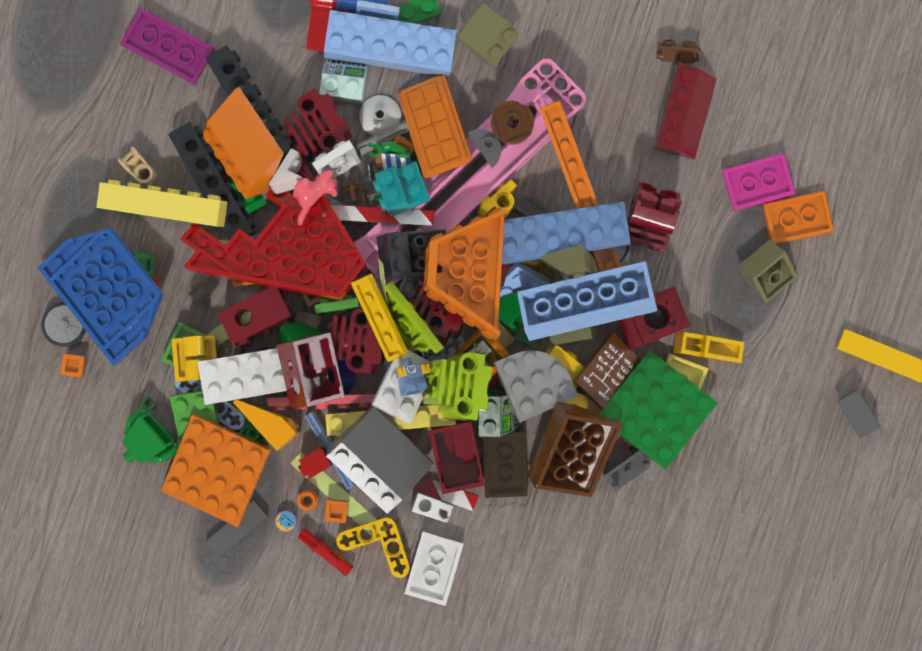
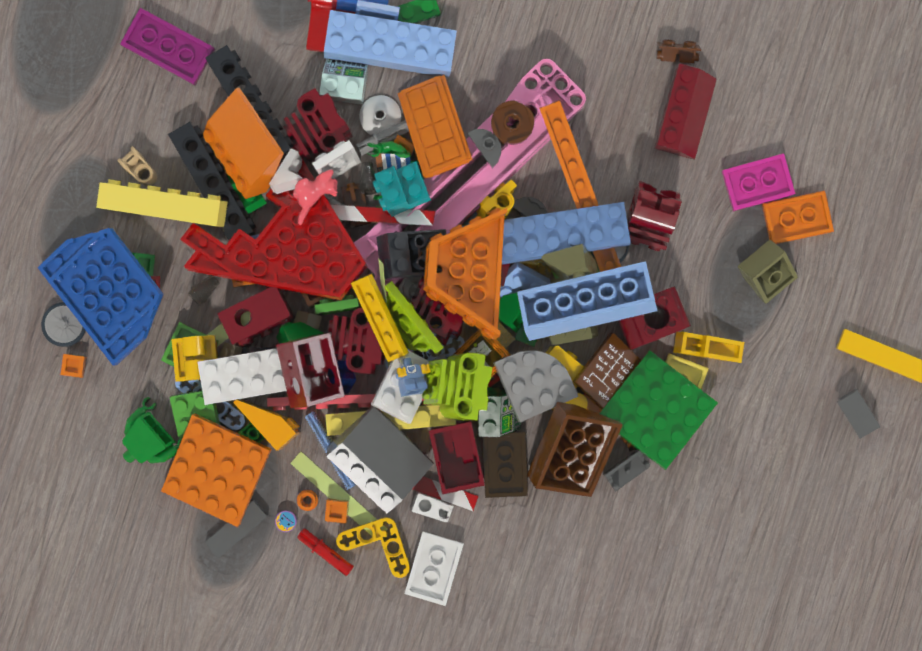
red brick [298,447,333,479] -> none
olive slope [456,3,520,67] -> none

